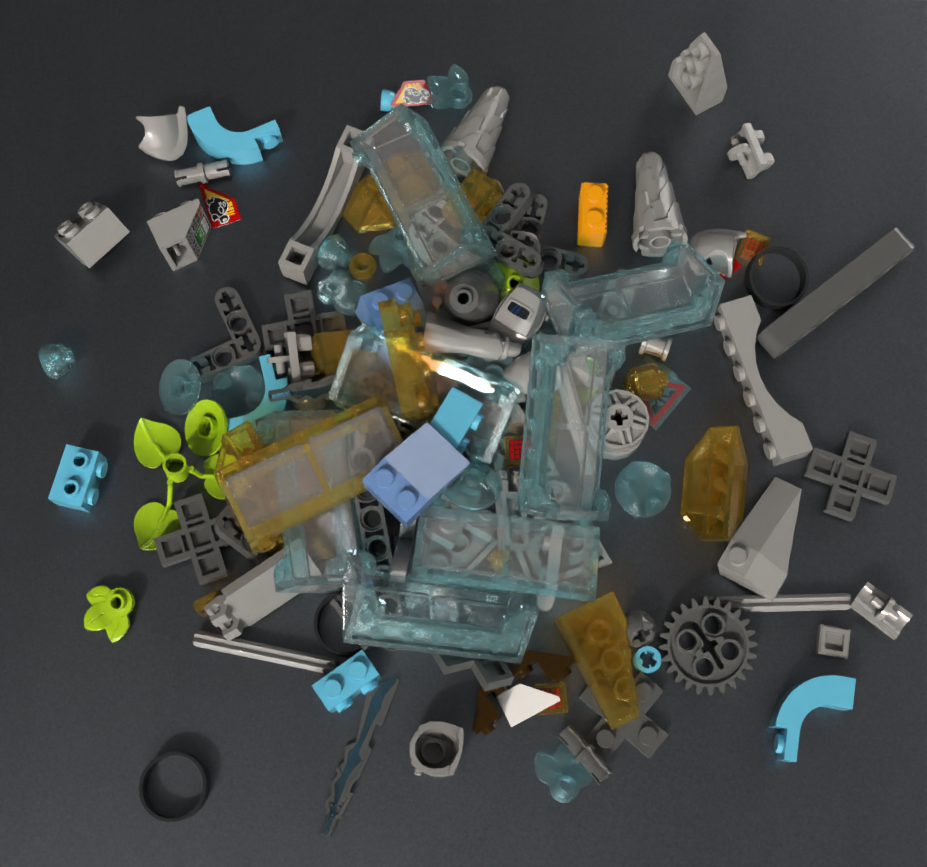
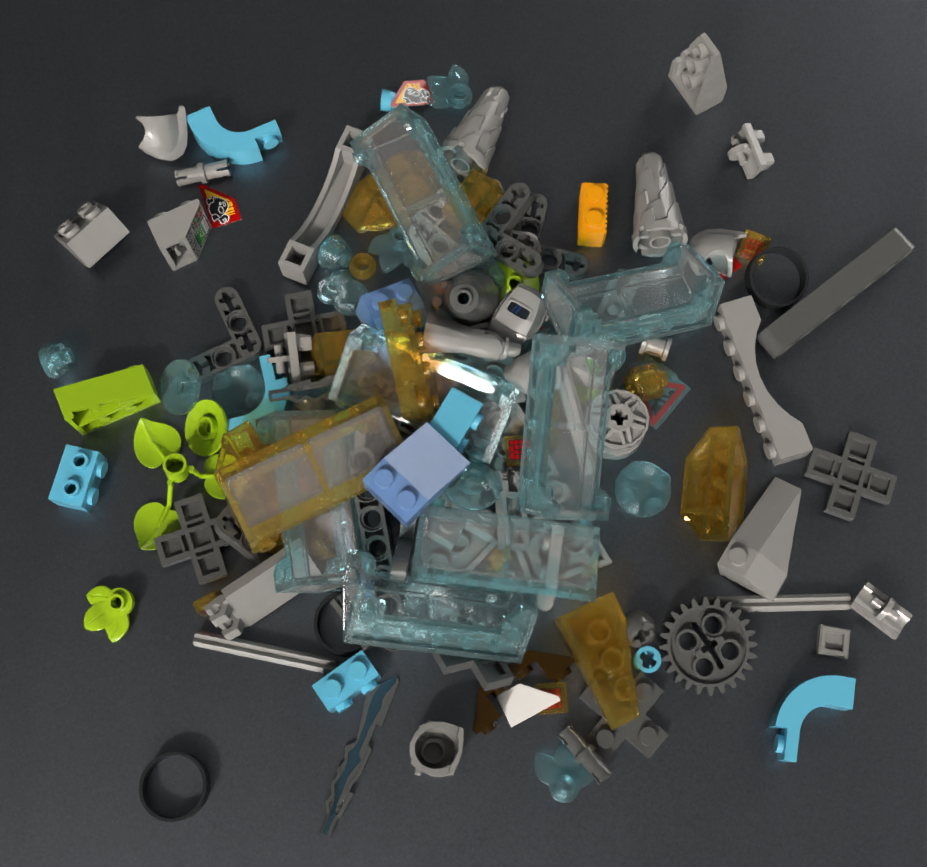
none -> lime wedge [53,364,161,435]

